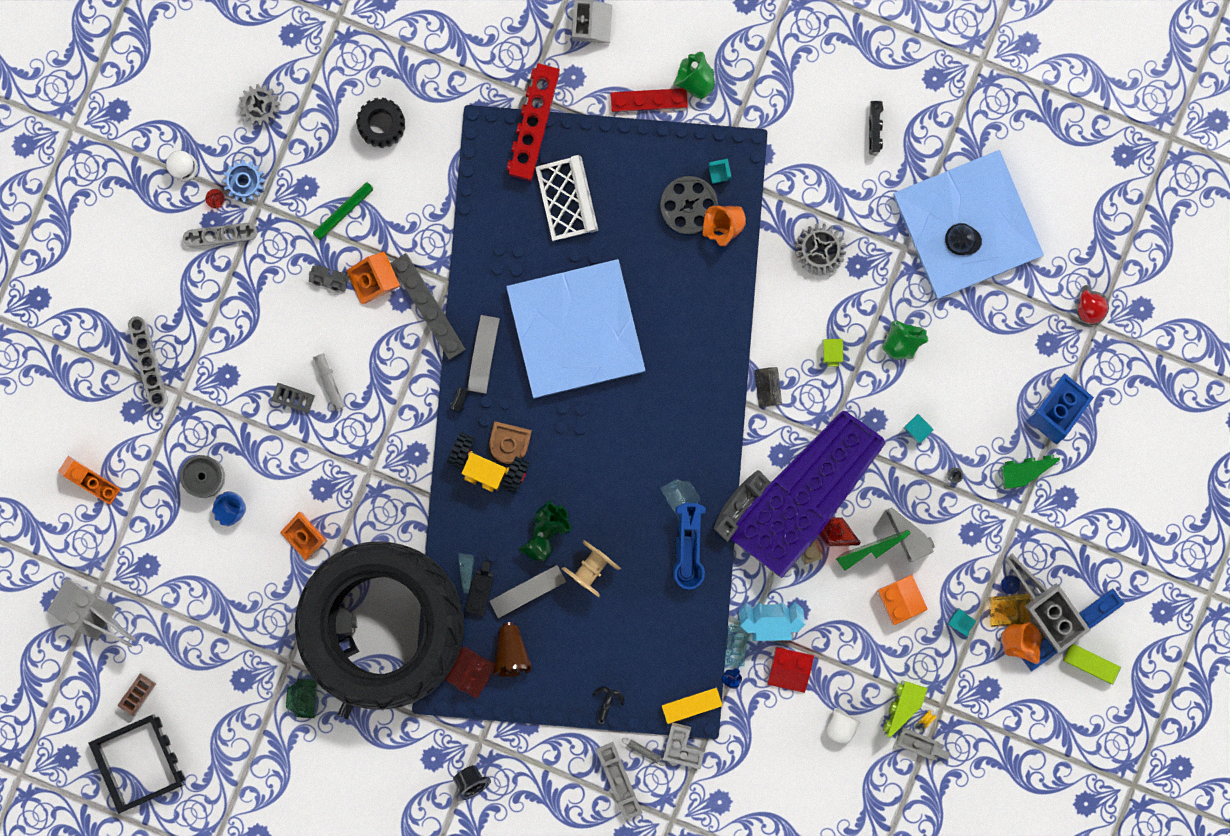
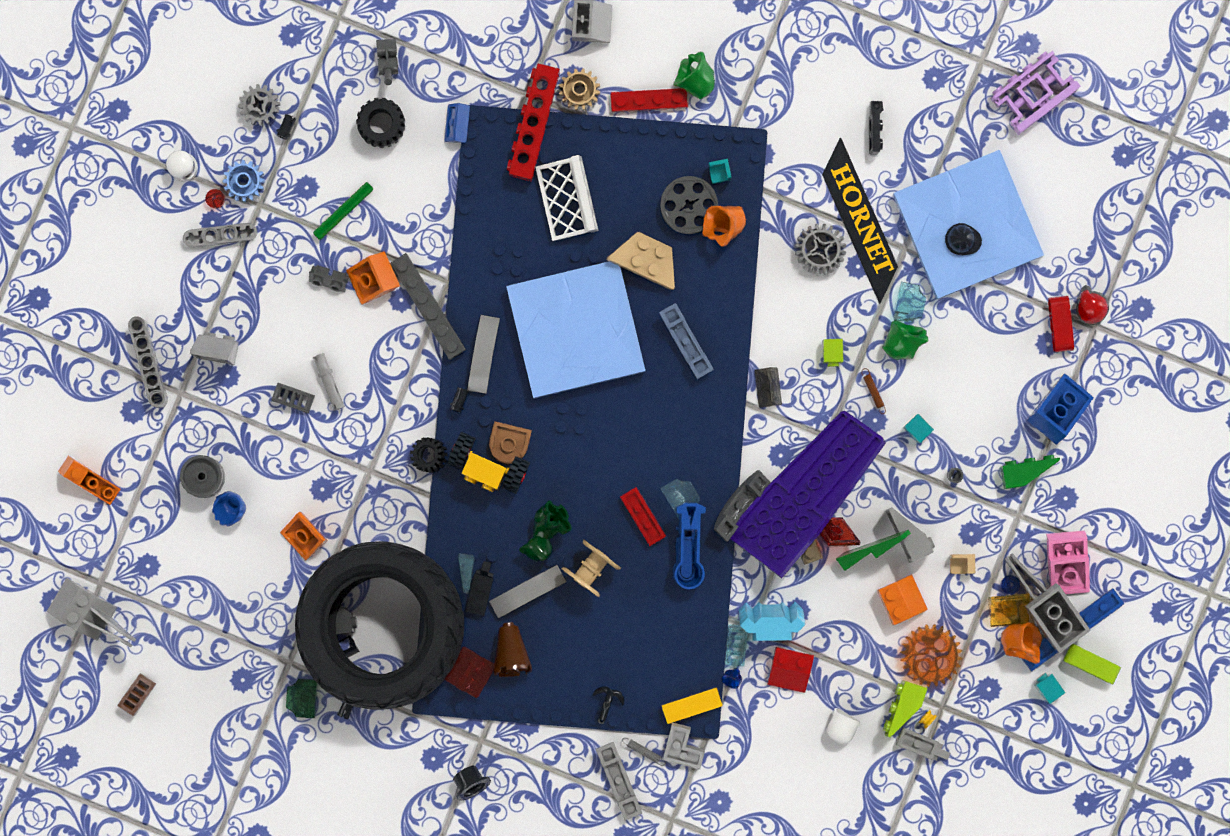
black window [88,714,186,814] -> none
teal panel [947,608,976,637] -> none
none -> light grey slope [190,332,239,365]
none -> black pin [276,114,296,140]
none -> dark grey beam [376,38,398,85]
none -> black tyre [410,437,448,473]
none -> blue slope [444,103,470,143]
none -> tan gear [559,68,600,111]
none -> tan wing [606,232,675,290]
none -> red tile [620,487,666,546]
none -> sand blue slope [659,303,714,379]
none -> black sticker [822,138,898,304]
none -> dark orange piece [861,368,886,414]
none -> clear light blue slope [893,281,926,323]
none -> clear orange gear [900,624,963,687]
none -> tan panel [950,554,976,574]
none -> lavender fence [991,51,1081,135]
none -> teal brick [1034,673,1066,704]
none -> bright pink slope [1046,530,1090,594]
none -> red beam [1048,296,1074,352]

